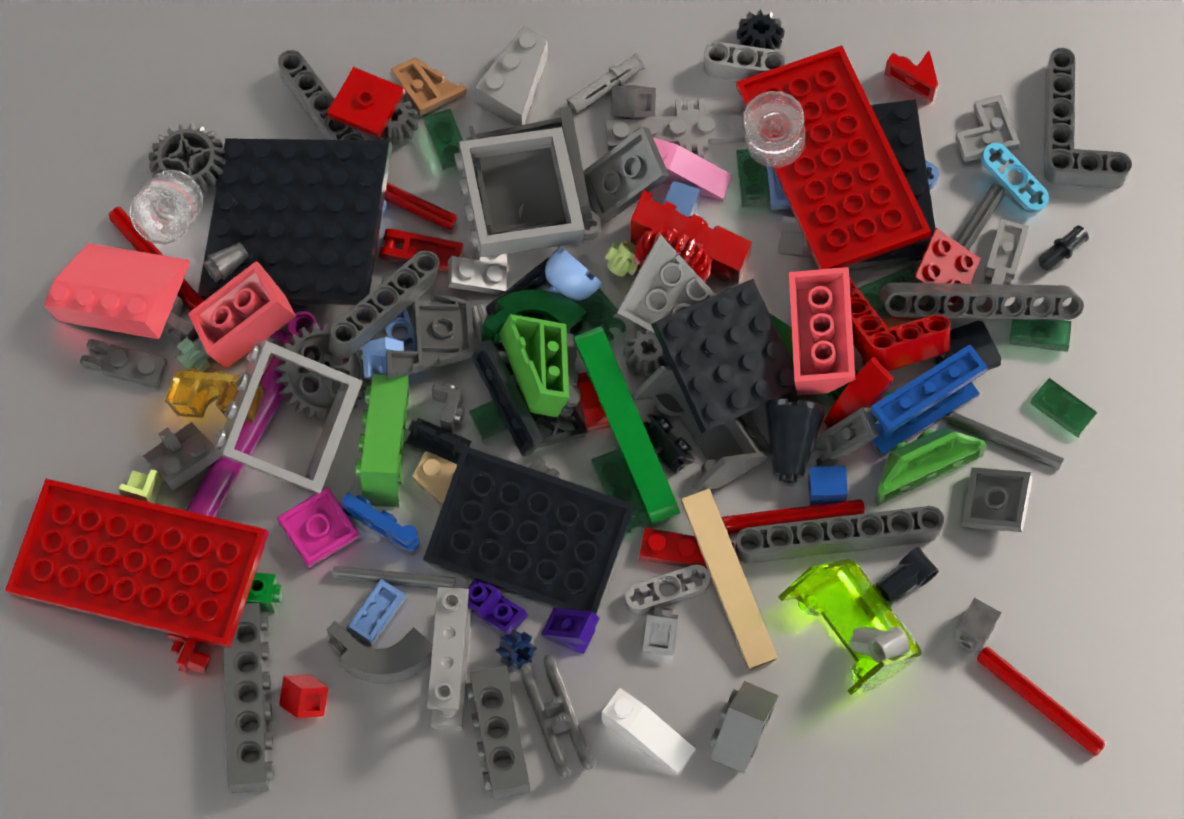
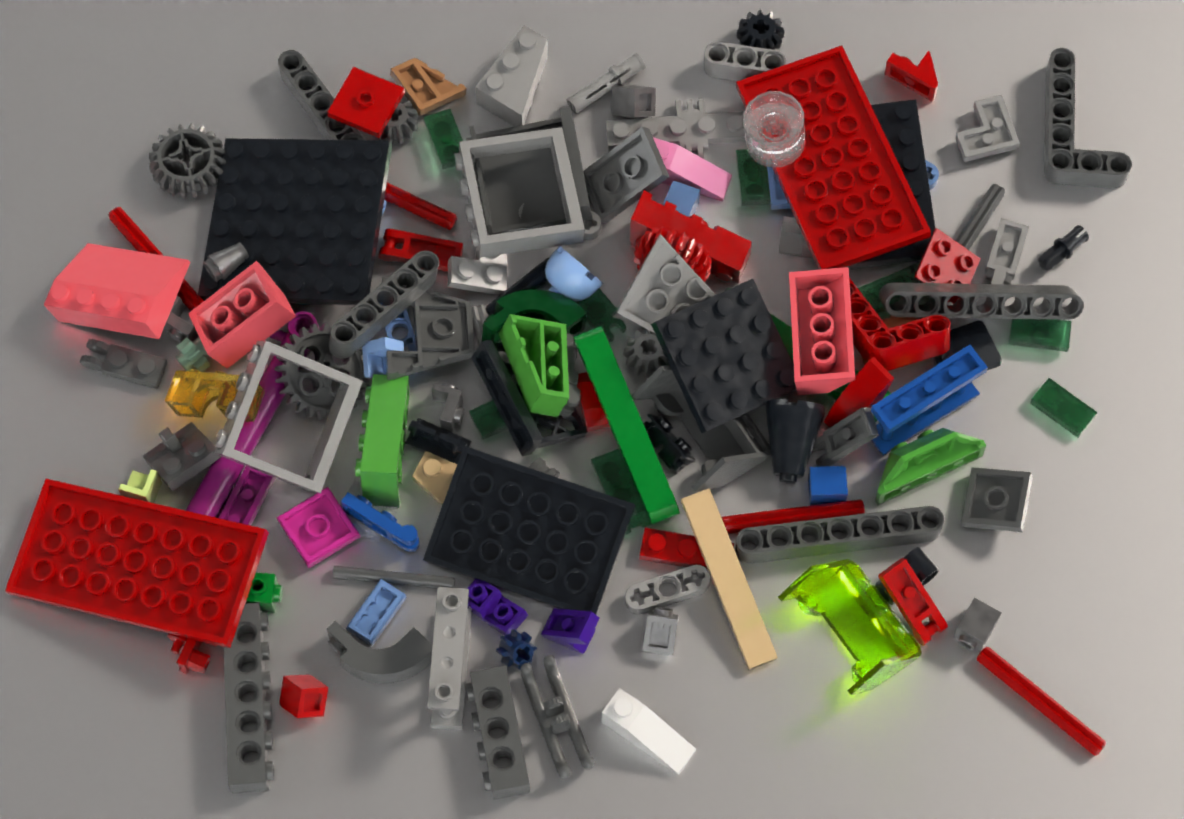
clear wheel [130,170,203,245] -> none
yellowish green gear [605,240,637,277] -> none
brick [709,681,779,773] -> none
light grey piece [850,626,909,665] -> none
dark grey bar [949,412,1064,469] -> none
medium azure beam [981,143,1049,213] -> none
none -> magenta plate [219,466,276,525]
none -> red plate [878,558,948,646]

